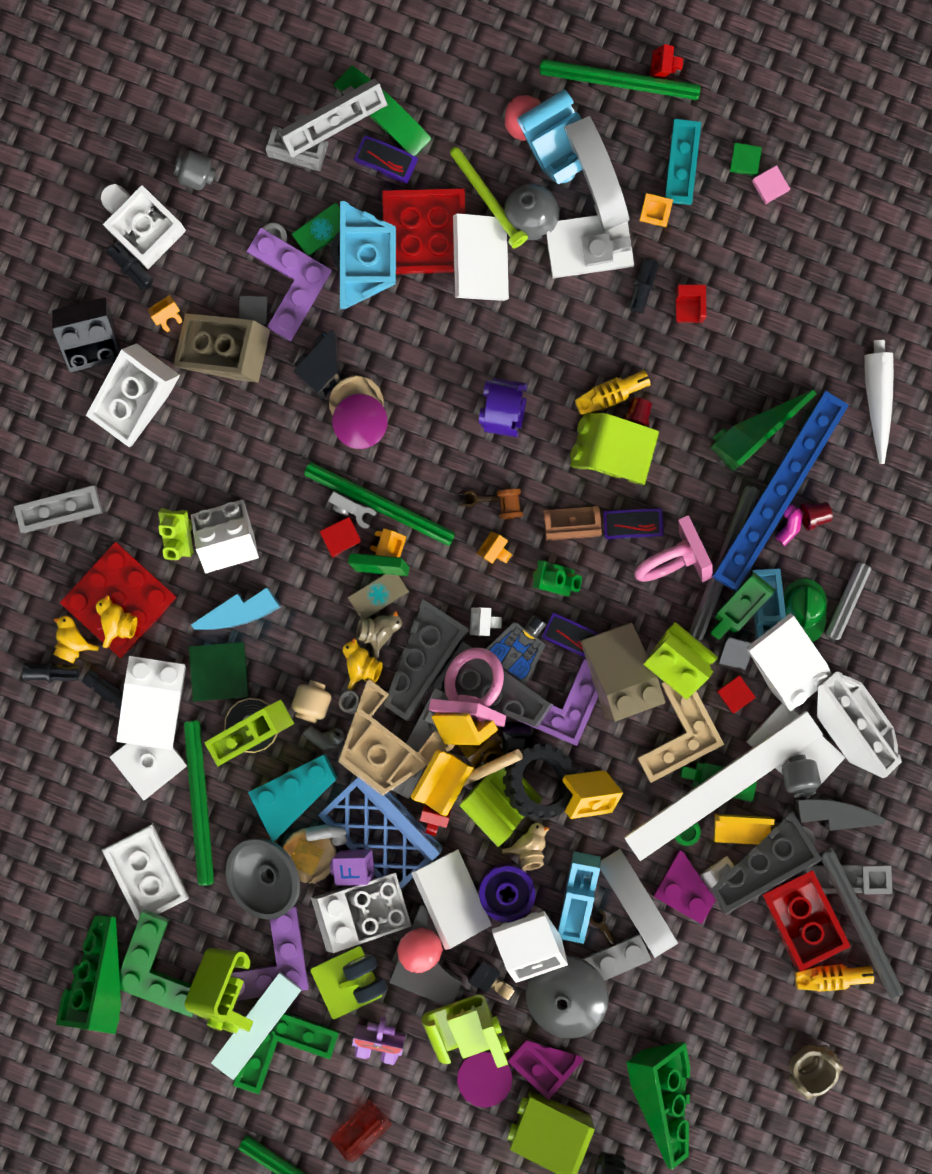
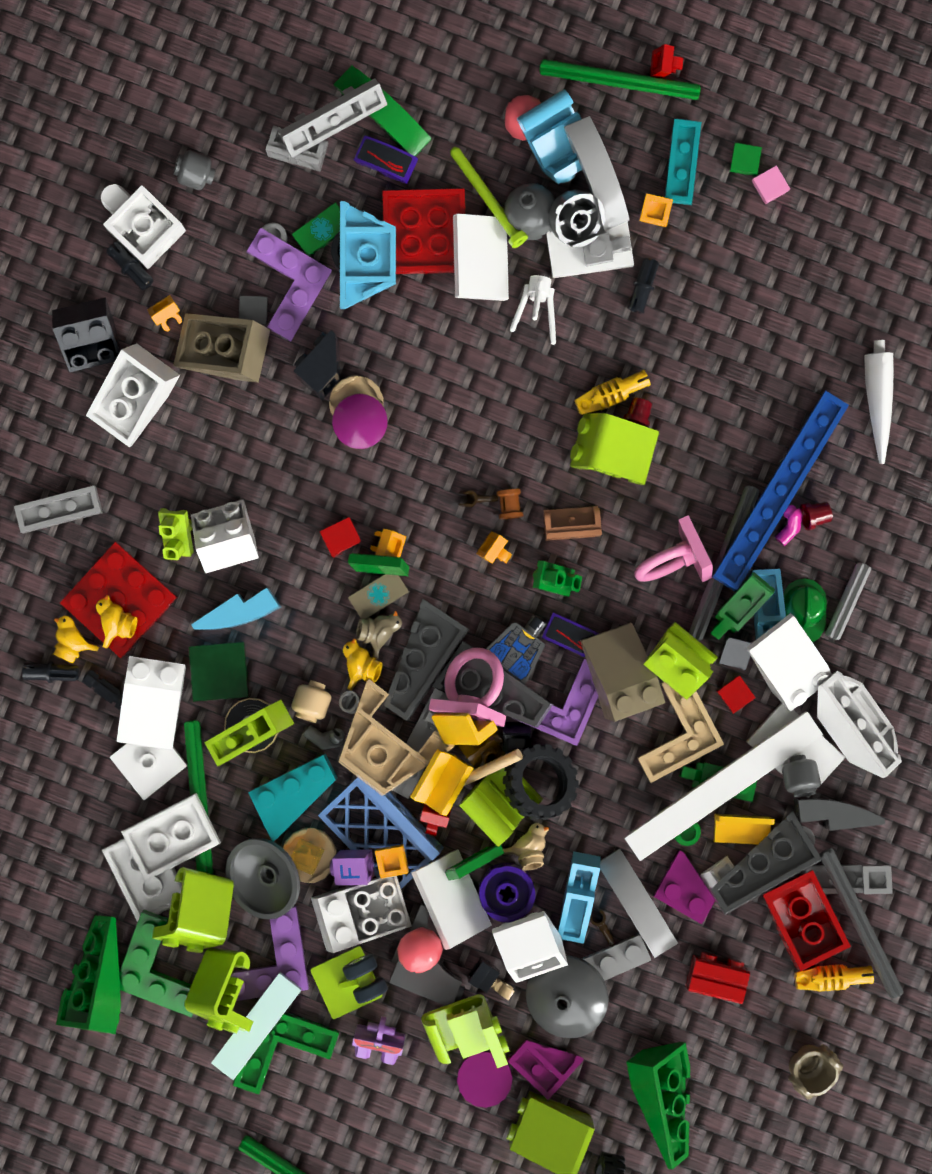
green axle [304,462,455,545] -> none
light grey arm [305,824,347,846] -> none
light grey plate [329,491,377,528] -> none
clear red slope [330,1100,392,1163] -> none
white tile [470,607,502,636] -> none
dark purple brick [479,378,527,438] -> none
yellow panel [562,770,623,819] -> none
black slope [604,509,664,539] -> none
red panel [675,285,706,323] -> none
green wedge [710,390,817,472] -> none
none -> white tile [121,793,221,881]
none -> lime piece [152,867,234,953]
none -> light orange tile [375,844,409,879]
none -> green tile [445,845,504,880]
none -> white plant [510,275,556,345]
none -> dark grey cylinder [549,189,605,248]
none -> red brick [686,952,750,1004]

